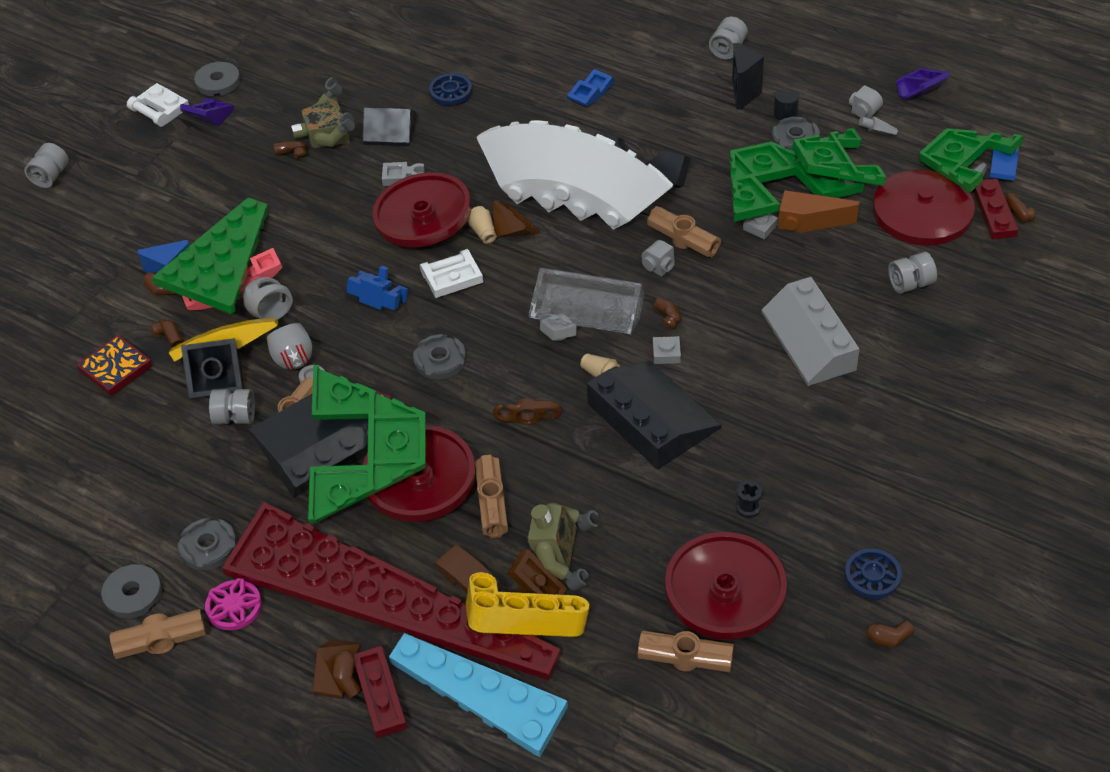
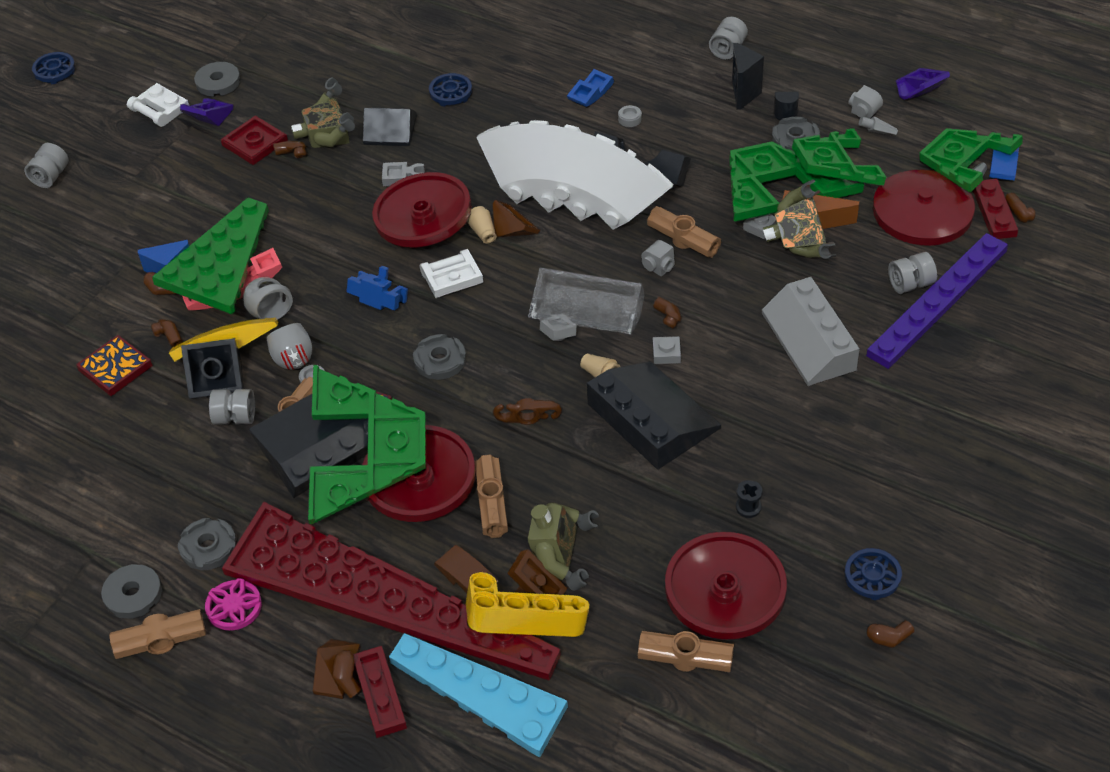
none -> dark blue wheel [32,52,75,84]
none -> dark red tile [221,115,288,165]
none -> light grey tile [618,105,642,127]
none -> torso [763,180,836,259]
none -> dark purple plate [866,233,1008,369]

